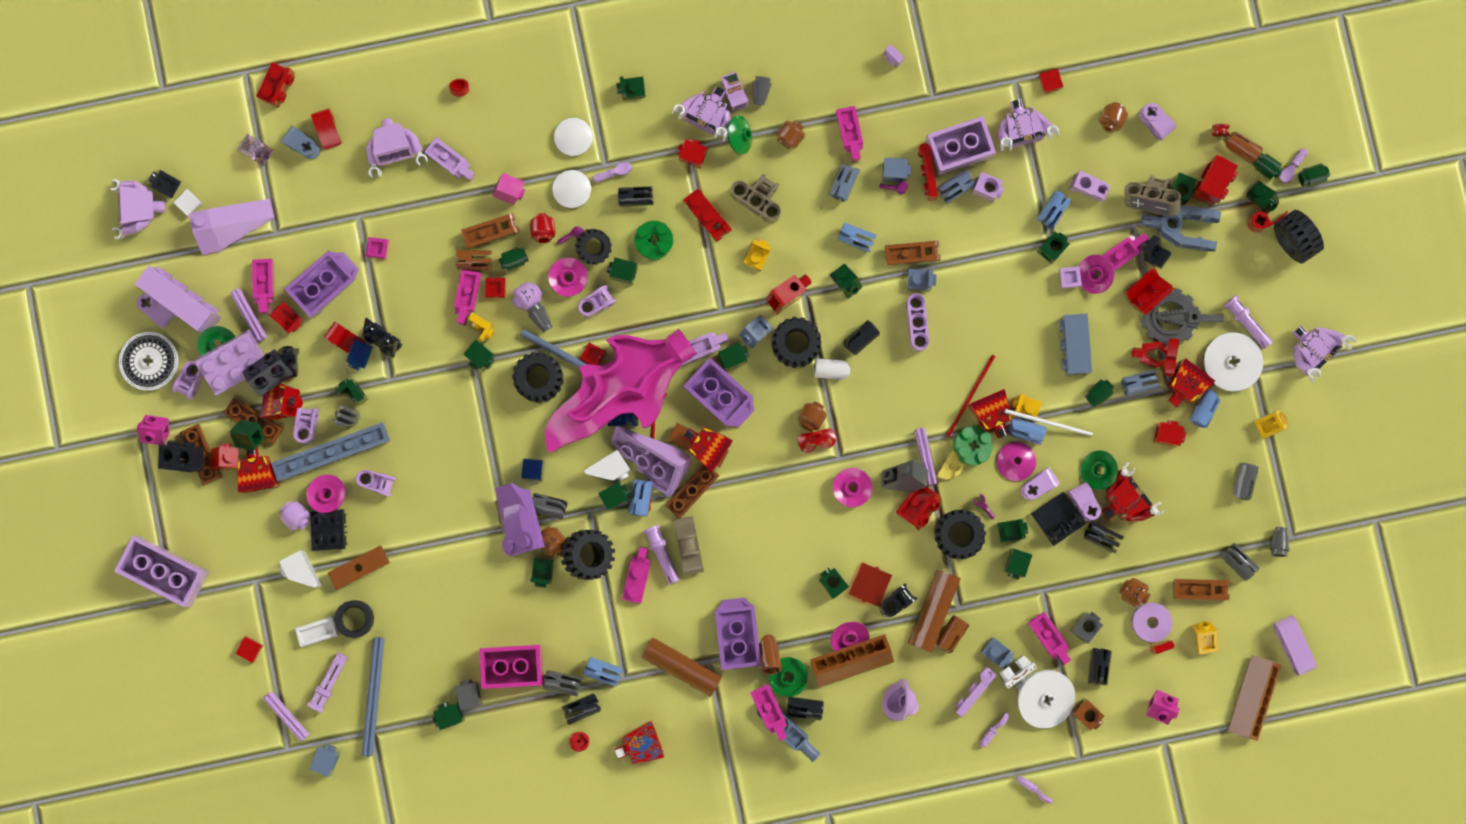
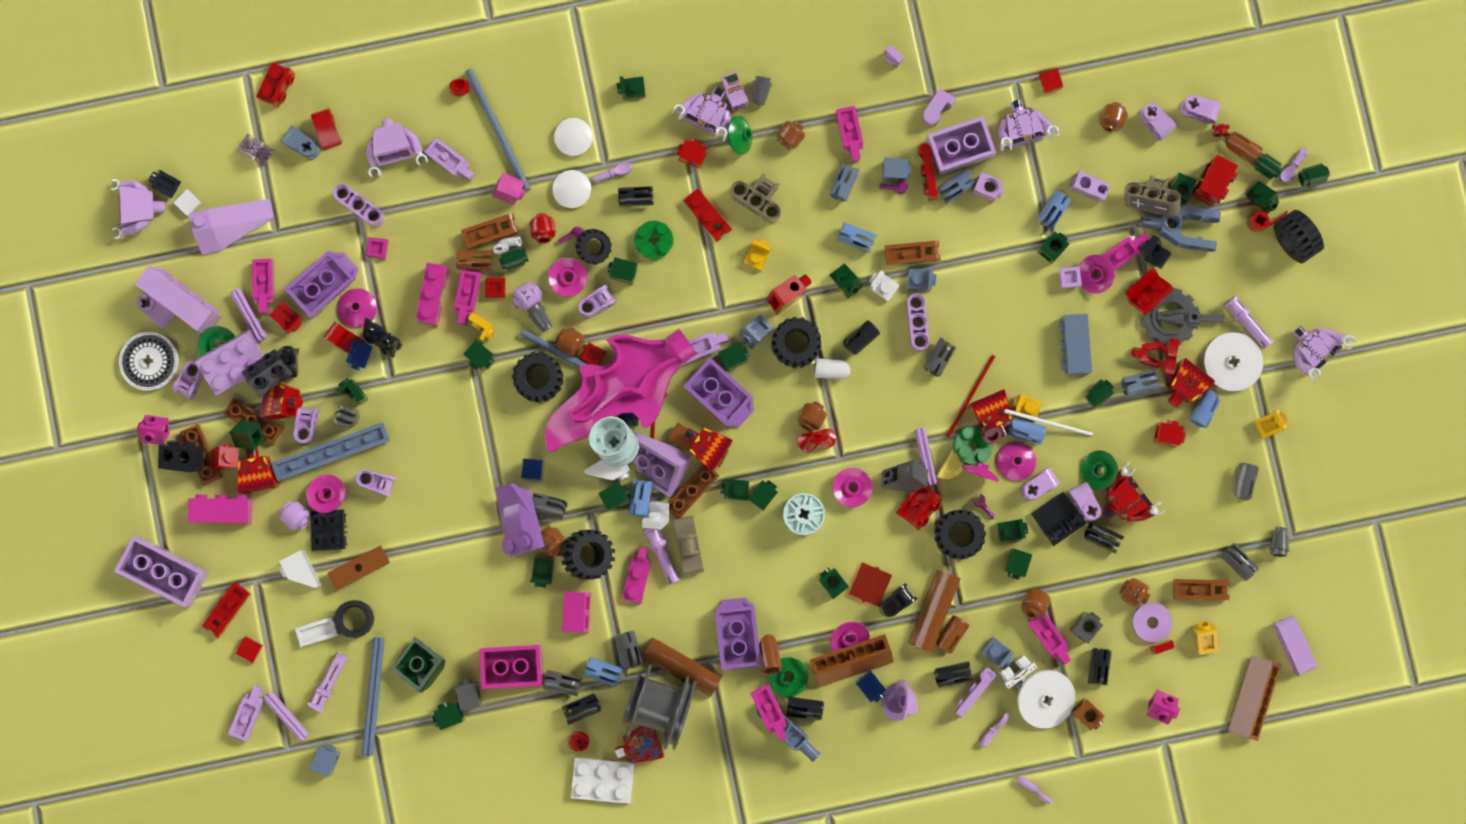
none -> dark pink brick [188,494,253,523]
none -> red plate [202,582,252,639]
none -> lavender hinge [228,685,264,742]
none -> lavender beam [333,184,385,227]
none -> dark pink dish [338,288,377,327]
none -> dark green slope [391,637,446,693]
none -> dark pink arch [416,263,449,327]
none -> sand blue piece [465,69,531,192]
none -> white arm [493,237,522,256]
none -> dark orange head [556,327,586,356]
none -> dark pink hinge [562,591,591,633]
none -> white plate [571,757,635,804]
none -> light aqua wheel [589,416,639,467]
none -> dark grey arm [616,631,643,670]
none -> dark grey wheel [622,663,697,750]
none -> white bracket [642,501,669,530]
none -> dark green bracket [720,478,749,501]
none -> dark green brick [748,480,778,511]
none -> light aqua wheel [783,493,825,536]
none -> clear blue brick [855,670,886,703]
none -> white bracket [869,270,900,302]
none -> lavender leg [922,88,956,127]
none -> dark grey arm [924,337,957,377]
none -> black arm [934,661,973,688]
none -> dark pink dish [961,462,999,482]
none -> dark red tile [981,423,1002,444]
none -> dark orange head [1021,589,1050,619]
none -> lavender piece [1180,95,1221,124]

